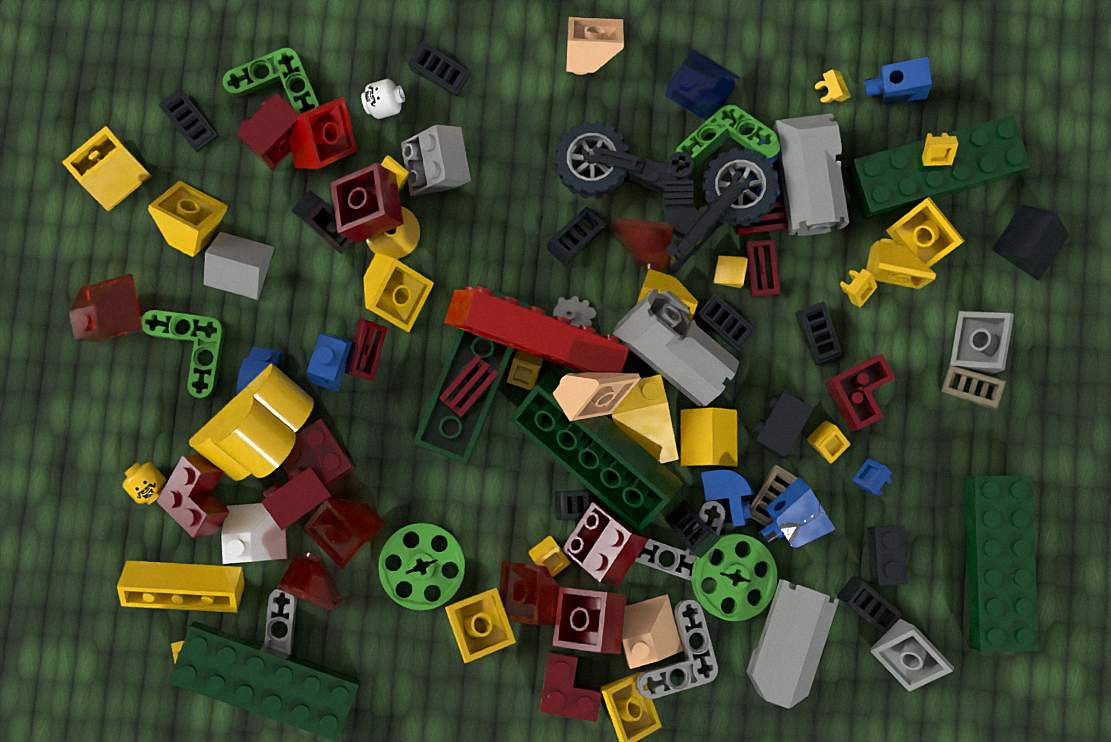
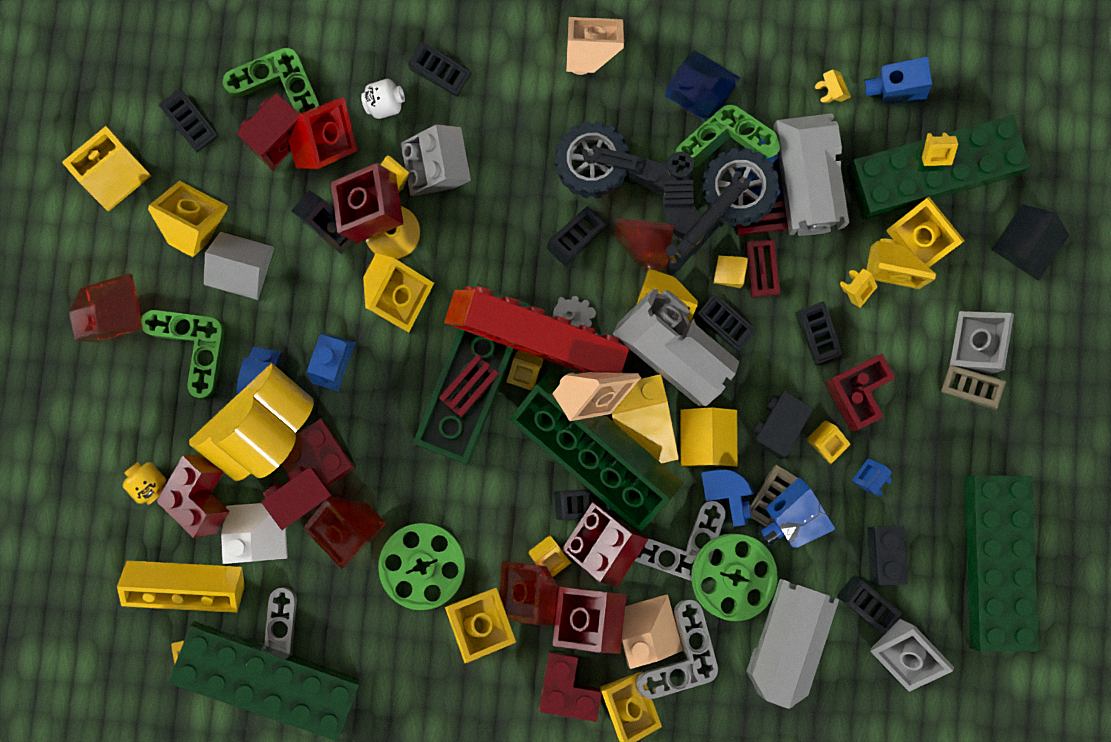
clear red slope [277,551,343,611] -> none
dark red tile [344,319,388,381] -> none
black slope [664,499,721,559] -> none

